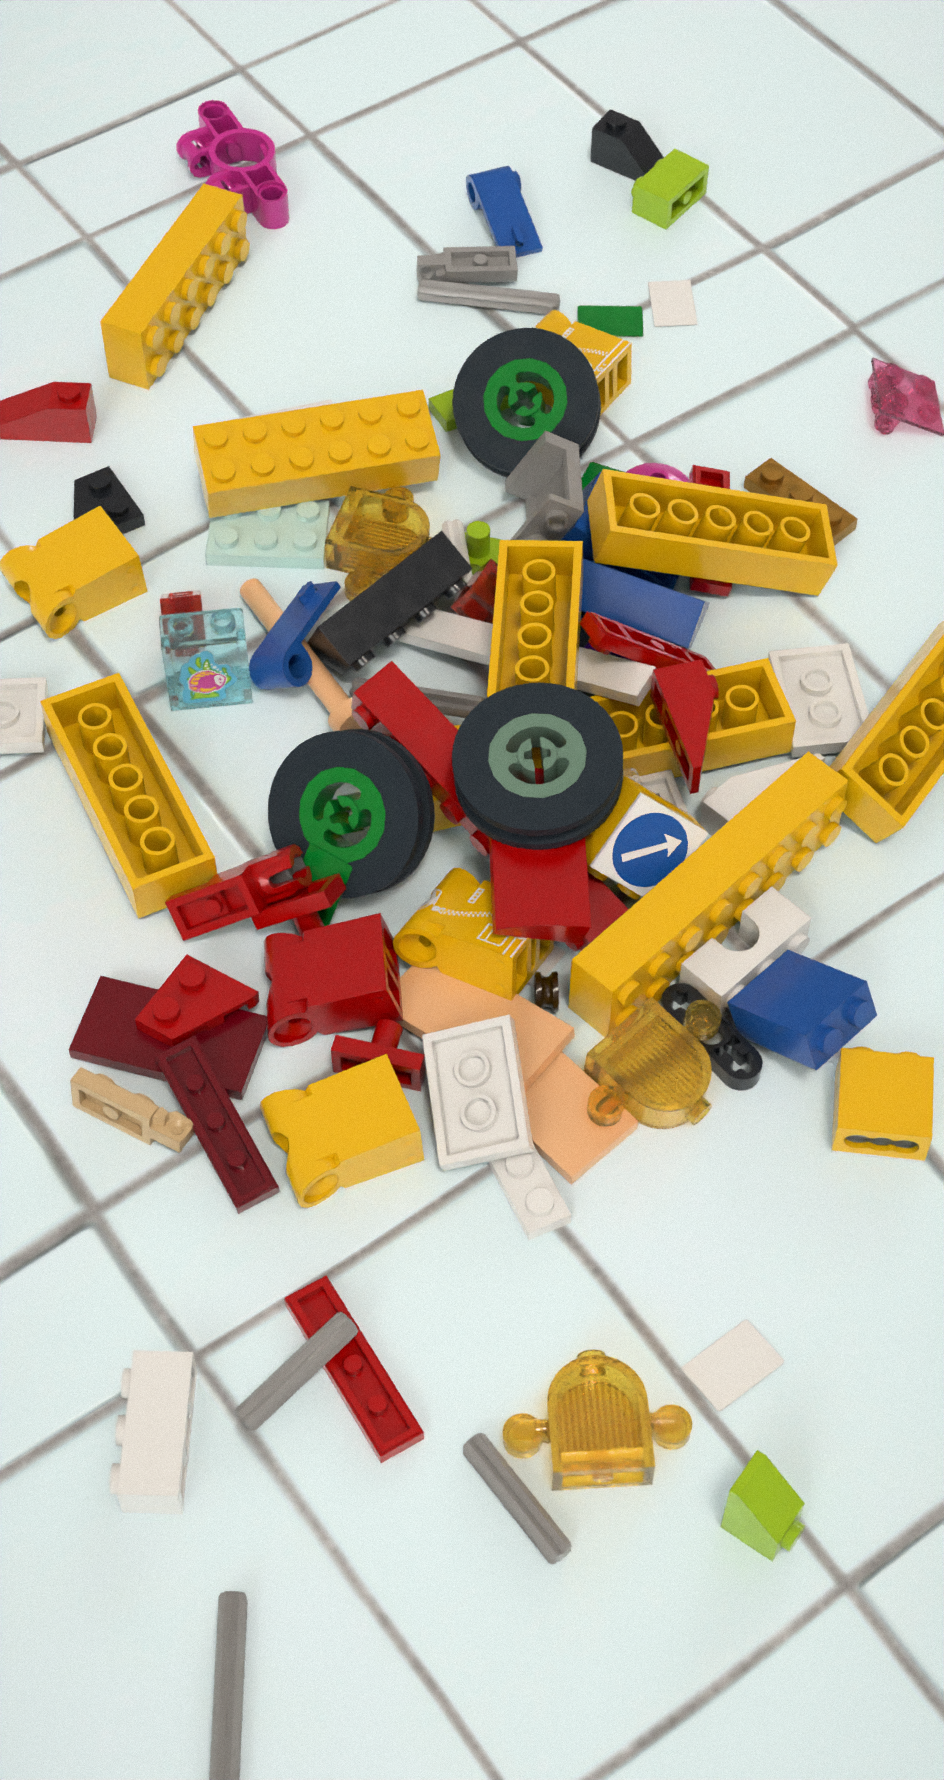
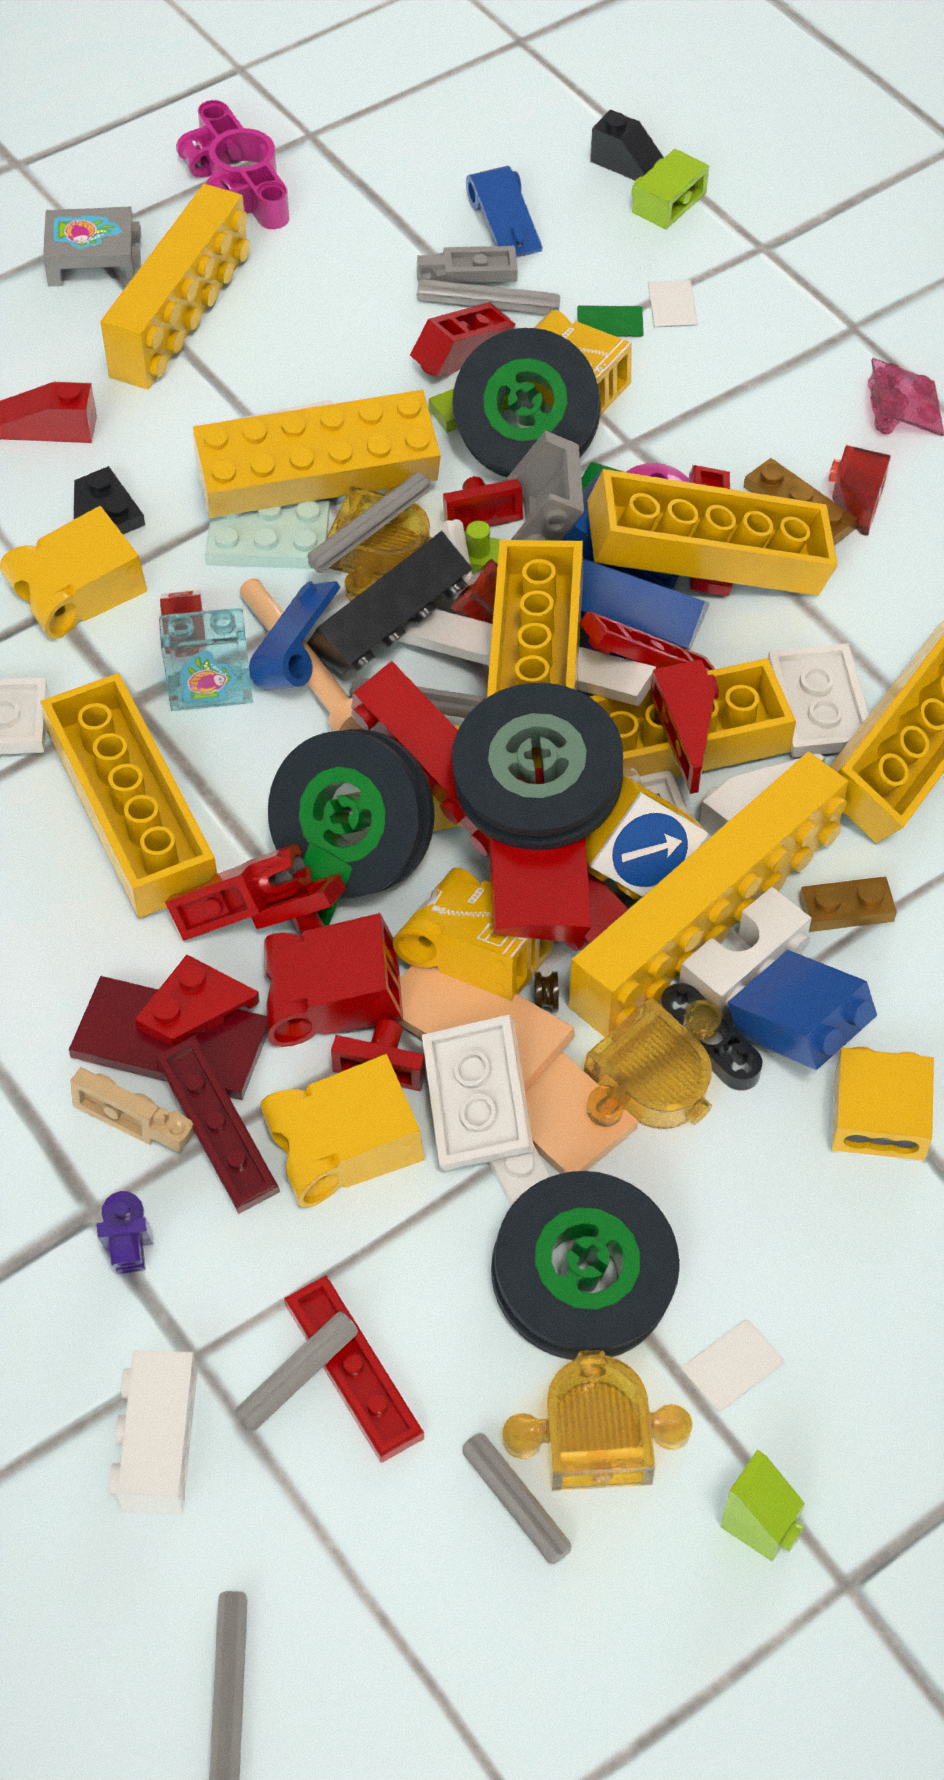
none -> light grey panel [43,207,142,286]
none -> dark purple hips [96,1191,153,1274]
none -> light grey axle [307,472,430,573]
none -> red slope [410,302,516,378]
none -> red tile [442,476,523,531]
none -> black wheel [491,1171,679,1361]
none -> pearl gold plate [799,876,897,932]
none -> clear red slope [828,445,891,536]

